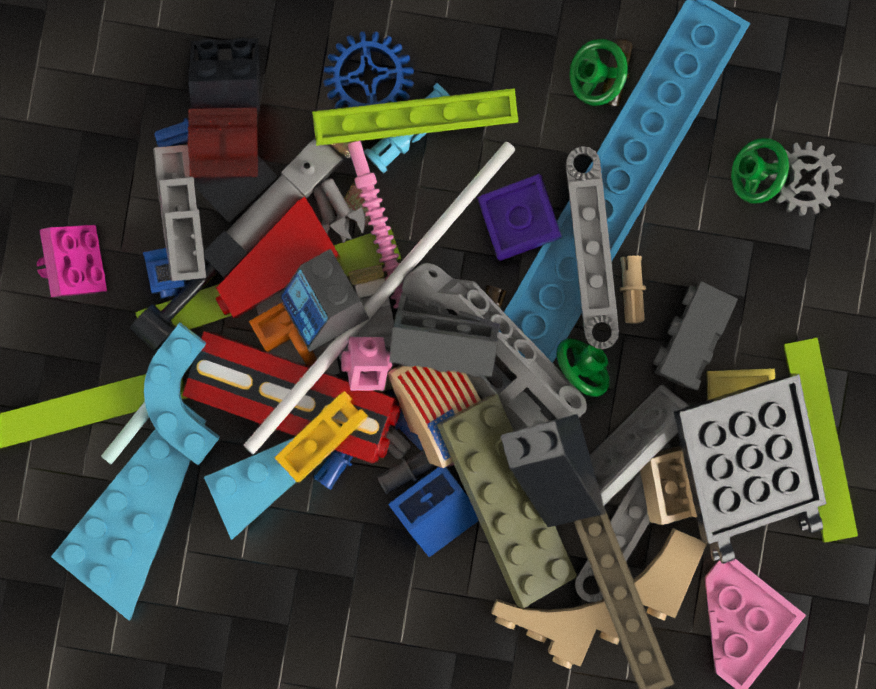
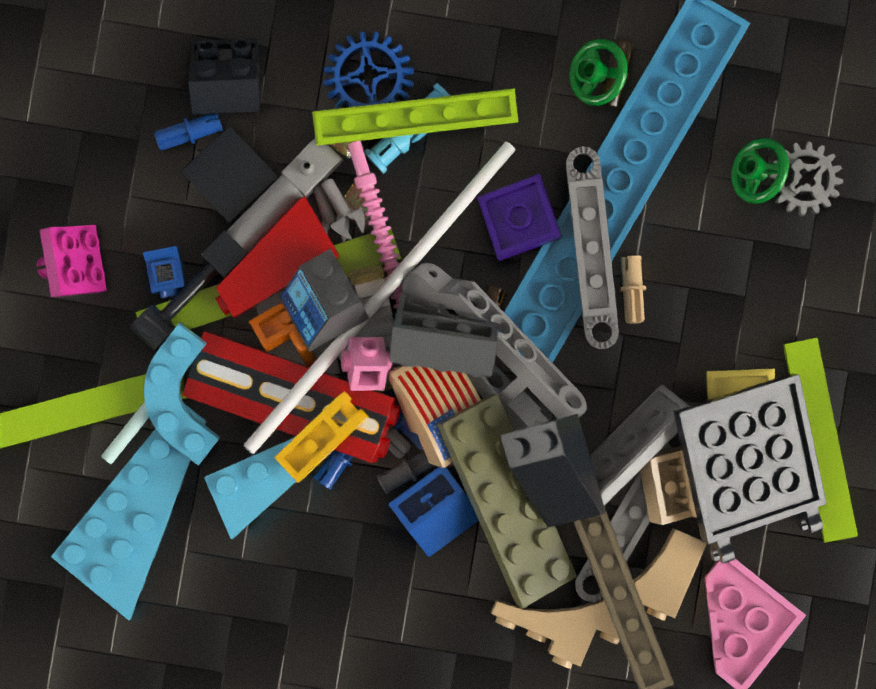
light grey slope [153,145,206,281] -> none
clear red plate [188,108,258,178] -> none
green piece [556,338,610,397] -> none
dark grey wedge [652,281,738,391] -> none

